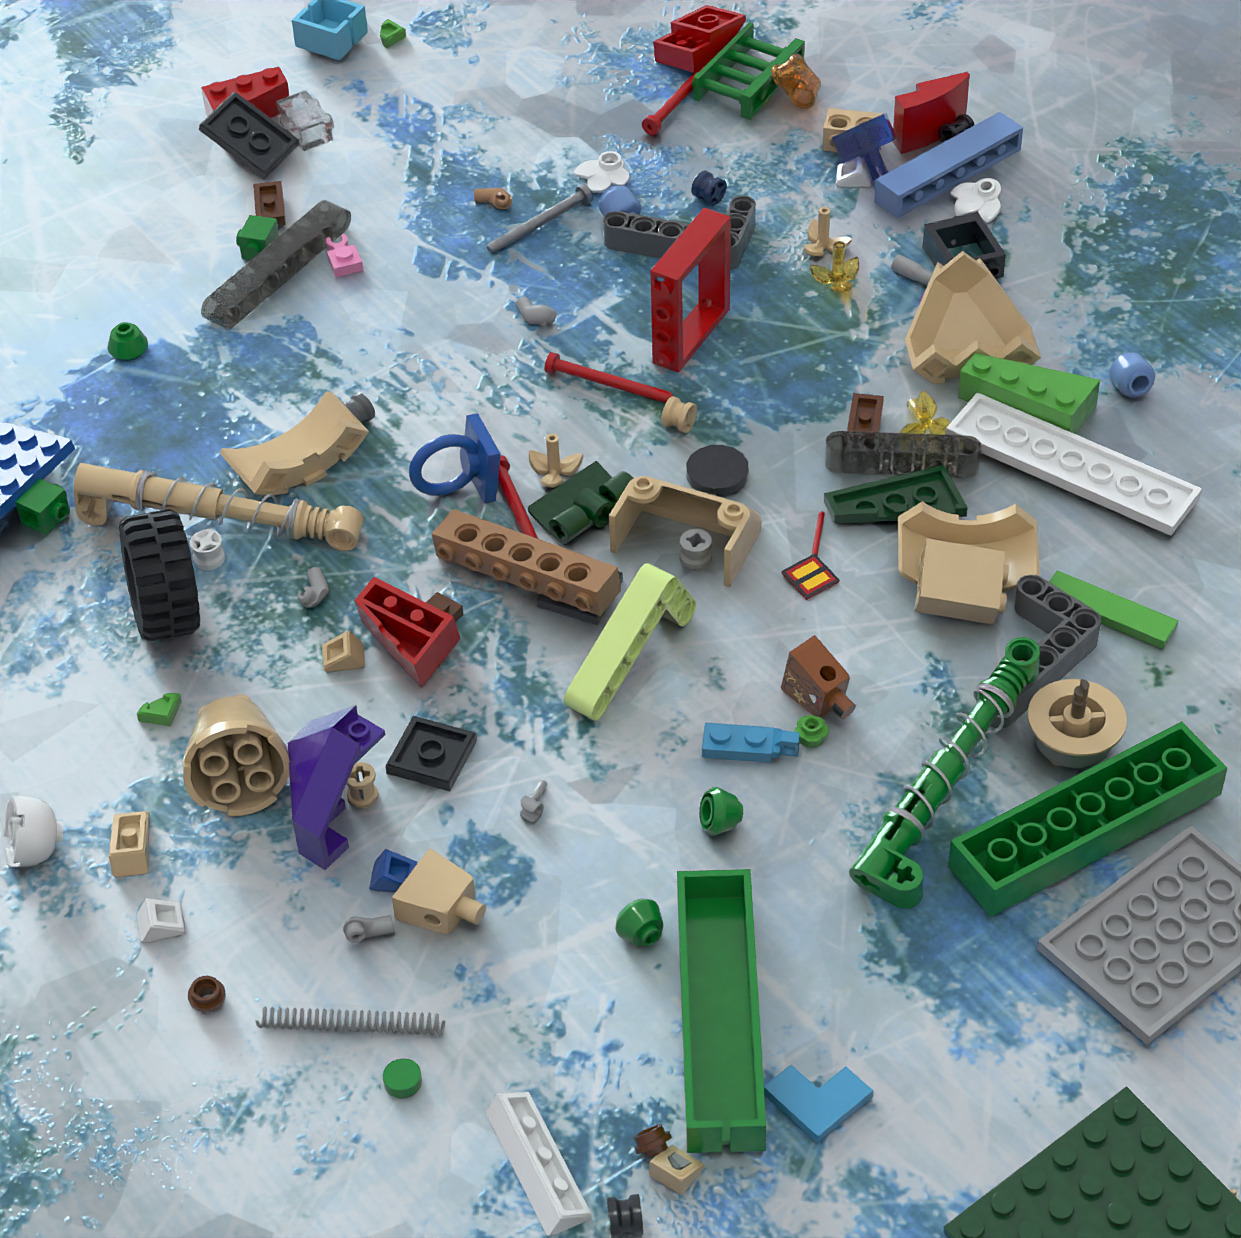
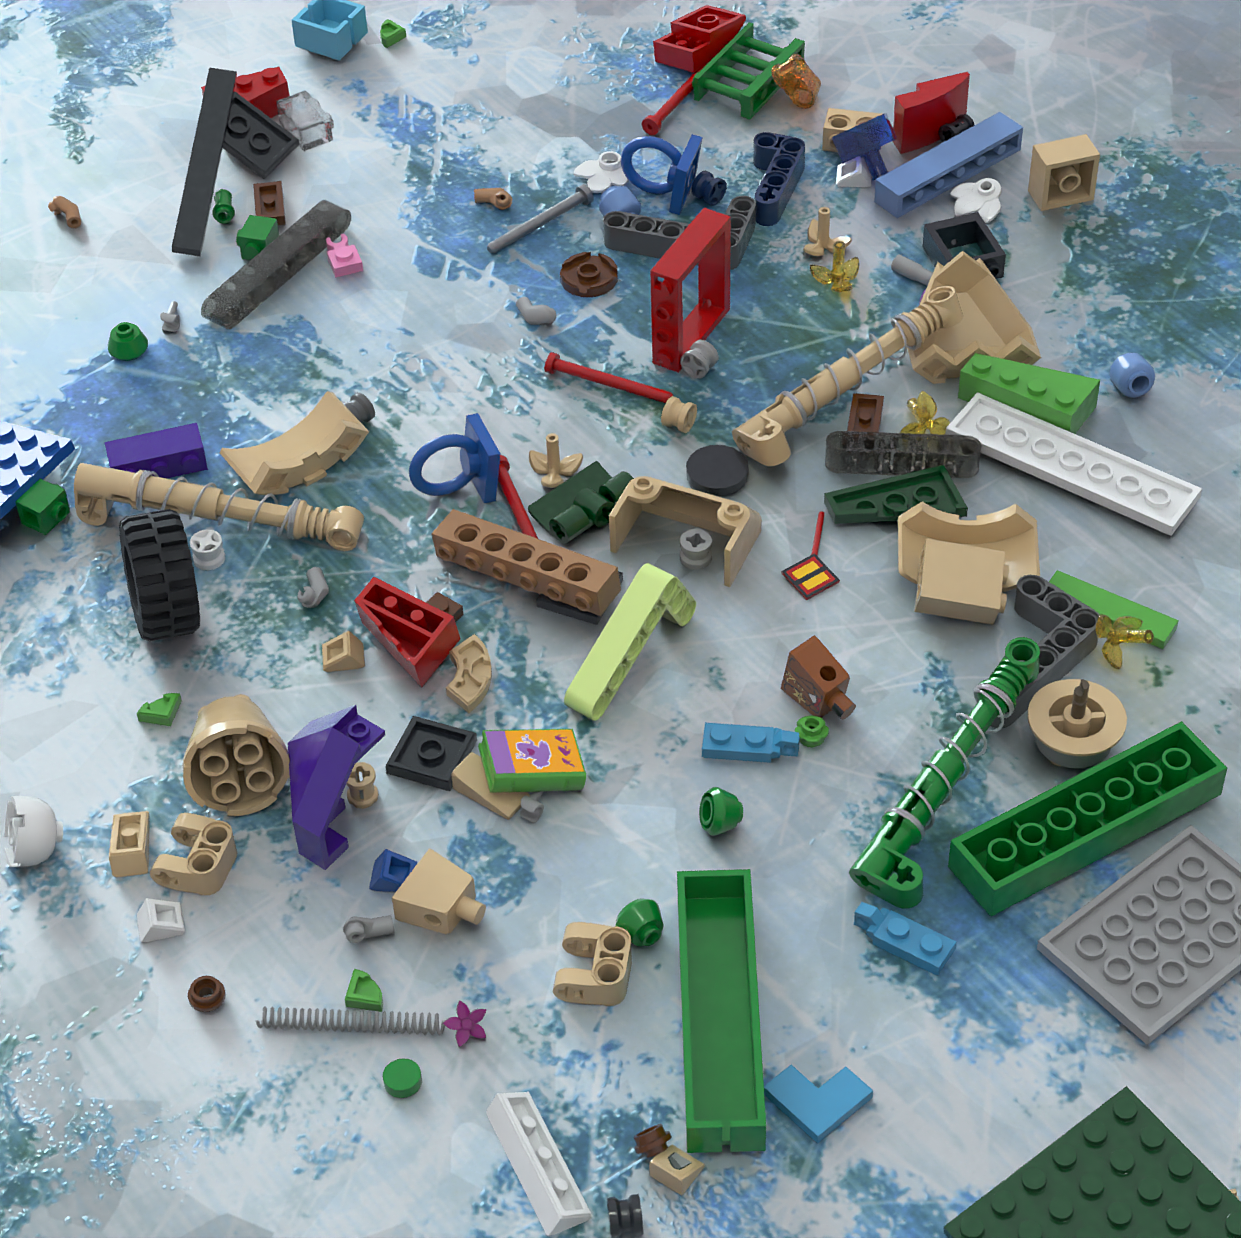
none -> medium nougat arm [48,196,81,228]
none -> dark purple brick [104,423,208,479]
none -> tan piece [150,813,237,896]
none -> light grey hand [160,301,180,333]
none -> black tile [172,67,237,257]
none -> green pin [212,189,235,224]
none -> bright green tile [344,969,383,1012]
none -> magenta plant [442,1000,487,1047]
none -> tan tile [446,634,492,713]
none -> tan slope [451,752,530,820]
none -> piece [478,729,586,793]
none -> tan piece [553,922,632,1006]
none -> reddish brown tile [560,252,618,297]
none -> blue tile [621,134,703,215]
none -> light grey wheel [680,340,719,379]
none -> tan piece [732,286,963,466]
none -> dark blue beam [753,132,805,226]
none -> dark azure hinge [854,902,956,975]
none -> tan brick [1028,134,1100,211]
none -> clear yellow plant [1096,614,1154,670]

